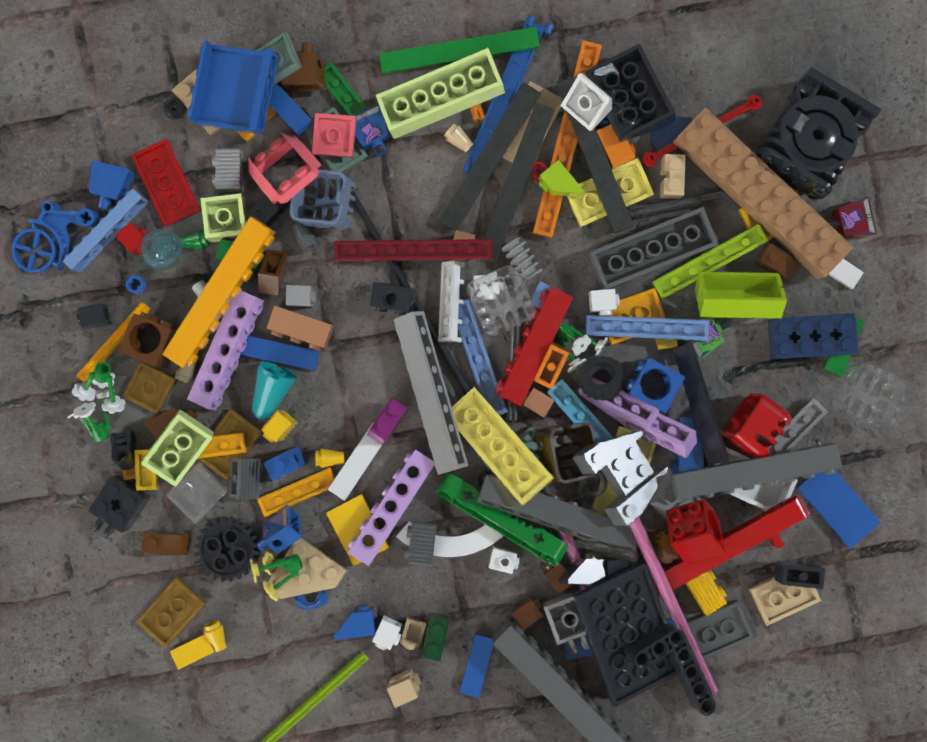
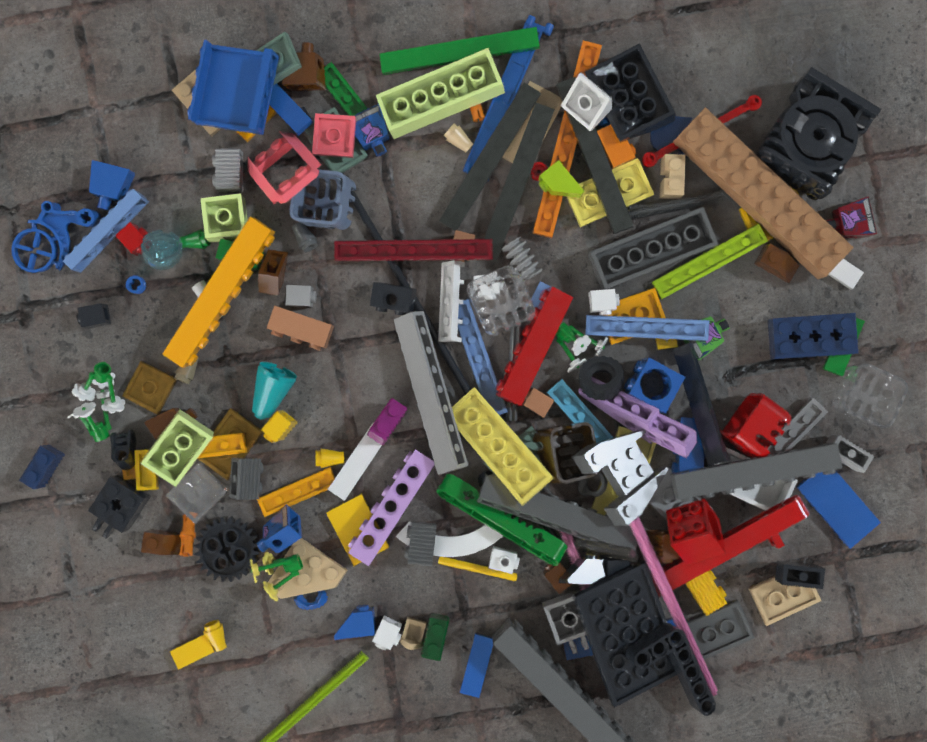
light orange axle [77,302,150,382] -> none
reddish brown brick [117,312,178,368] -> none
red tile [130,138,202,228] -> none
pearl gold tile [136,576,208,649] -> none
black tile [163,98,185,120] -> none
lavender brick [187,291,264,410] -> none
blue tile [240,336,320,371] -> none
black brick [246,185,291,227] -> none
blue torso [264,446,307,481] -> none
tan brick [387,668,421,708] -> none
reddish brown brick [511,596,544,630] -> none
orange brick [534,342,571,389] -> none
lime piece [695,272,787,318] -> none
none -> dark blue brick [19,444,65,490]
none -> orange pin [179,514,196,557]
none -> yellow bar [438,556,517,581]
none -> light grey brick [825,435,874,473]

